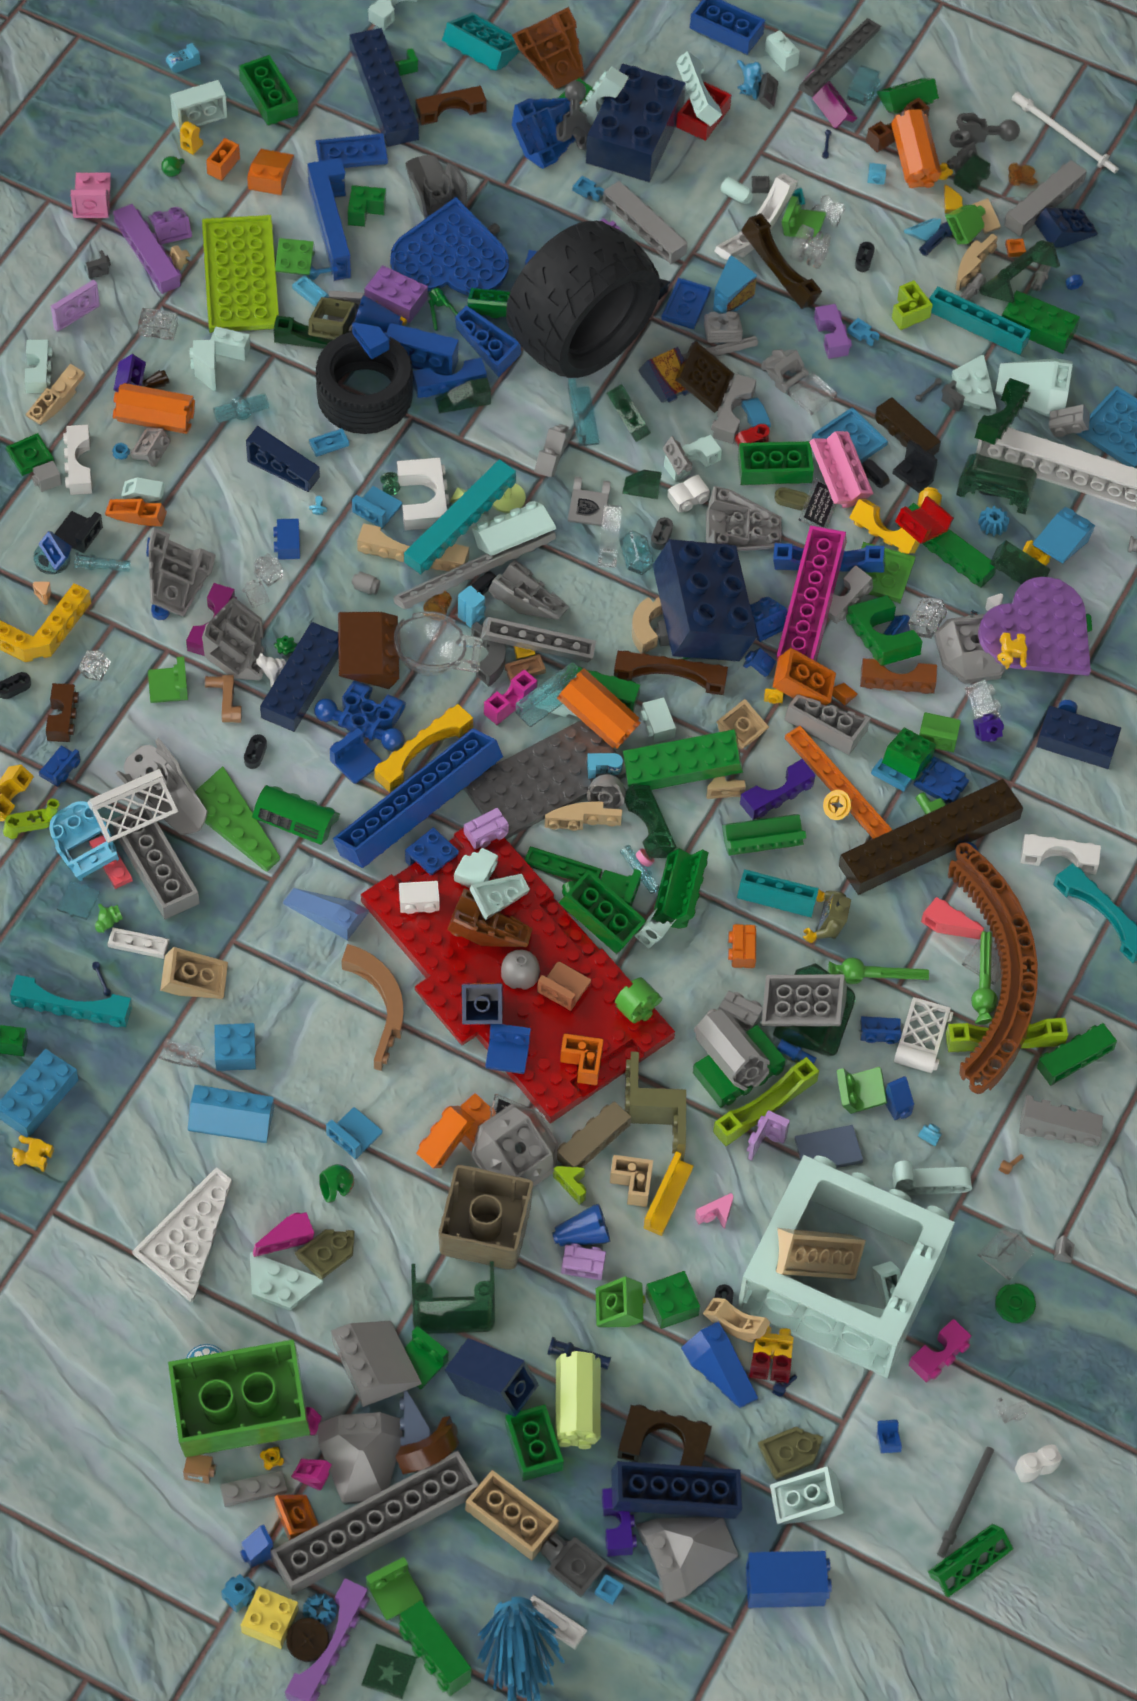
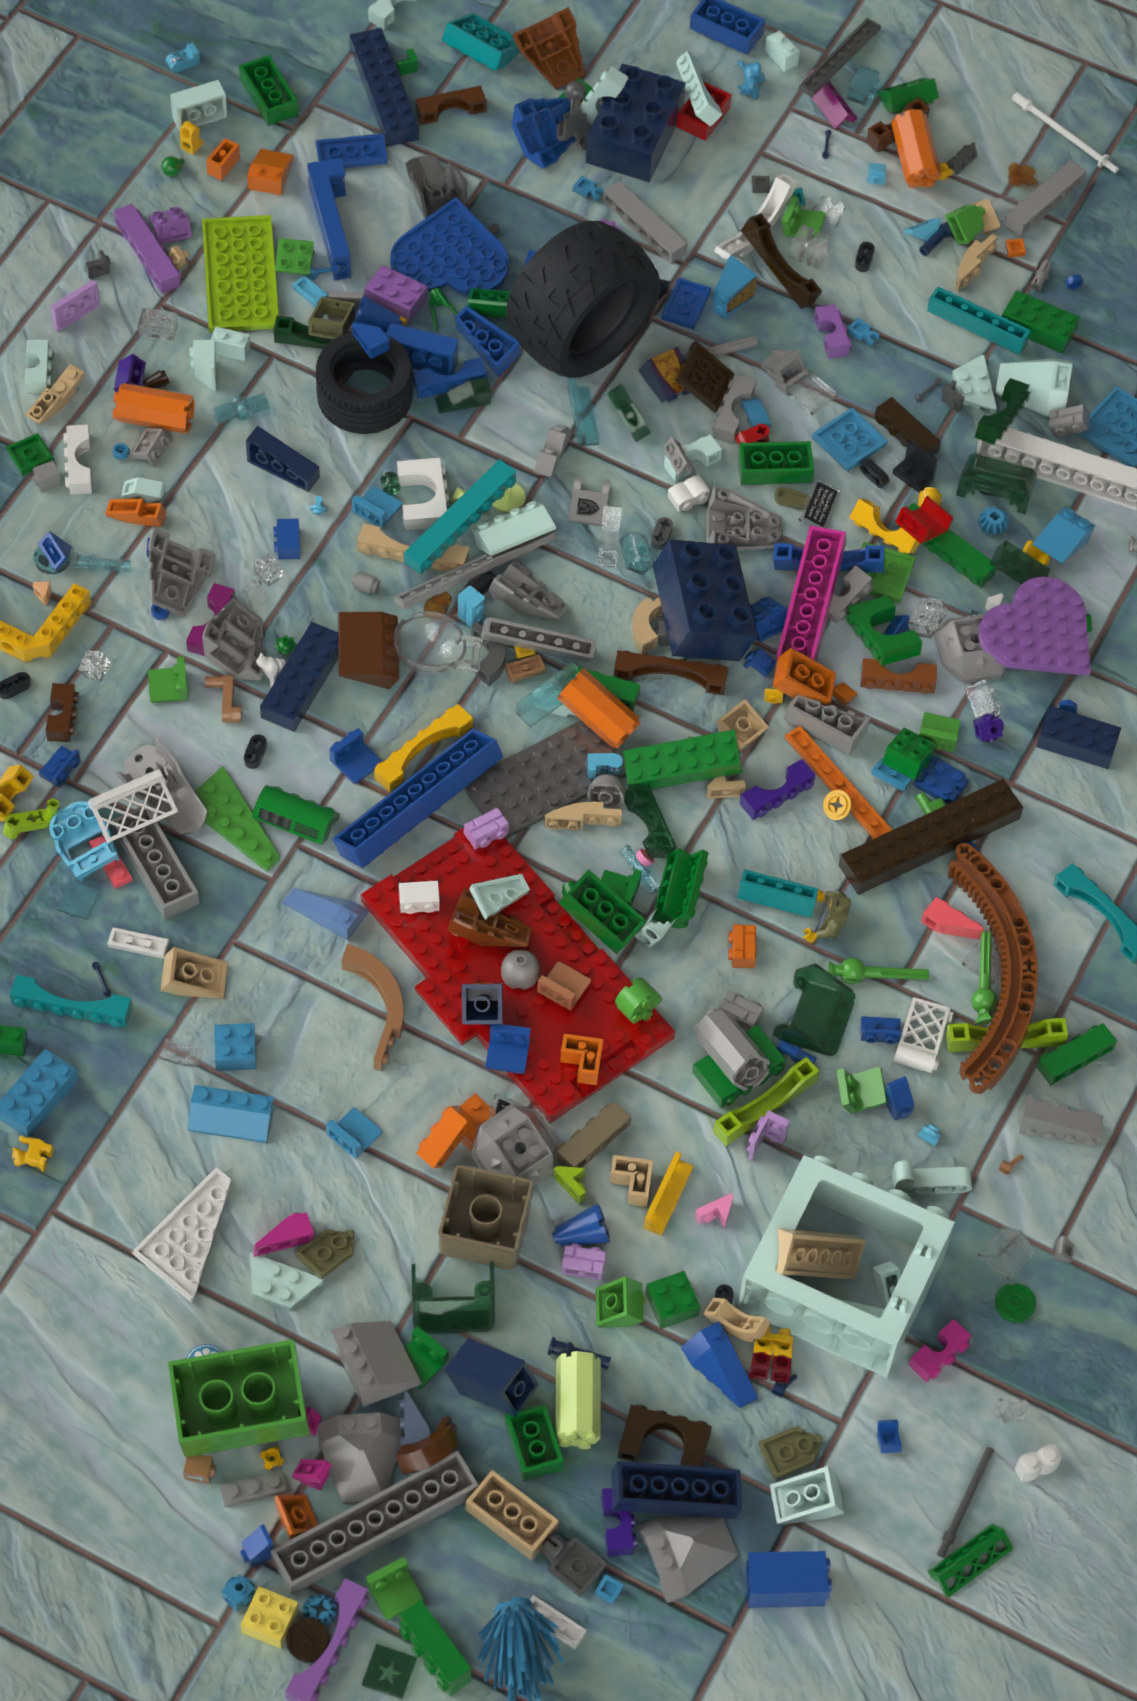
black bracket [54,511,103,553] -> none
bright pink bracket [71,173,111,218] -> none
bright green animal [95,903,123,933] -> none
dark azure plate [309,428,349,457] -> none
blue connector [314,680,406,752] -> none
green helmet [319,1164,354,1203] -> none
green brick [347,185,386,227] -> none
blue bracket [405,827,459,875] -> none
light aqua piece [454,848,498,888] -> none
dark pink arch [484,669,537,725] -> none
green tile [524,846,602,882] -> none
clear green slope [622,469,662,499] -> none
olive bracket [625,1052,686,1161] -> none
light aqua brick [640,697,676,743] -> none
light grey brick [704,311,743,343] -> none
light aqua arm [720,177,753,204] -> none
green brick [722,814,806,856] -> none
dark grey plate [758,72,778,109] -> none
light grey slope [761,974,847,1026] -> none
sand blue tile [794,1125,863,1168] -> none
bright pink brick [809,431,873,508] -> none
lime brick [892,280,933,330] -> none
yellow tile [944,185,962,213] -> none
dark grey piece [949,113,1020,148] -> none
clear green brick [953,154,991,193] -> none
light grey axle [960,273,986,301] -> none
clear green windscreen [979,240,1060,303] -> none
yellow animal [997,632,1027,669] -> none
white arch [1020,834,1101,875] -> none
dark blue slope [1034,208,1098,247] -> none

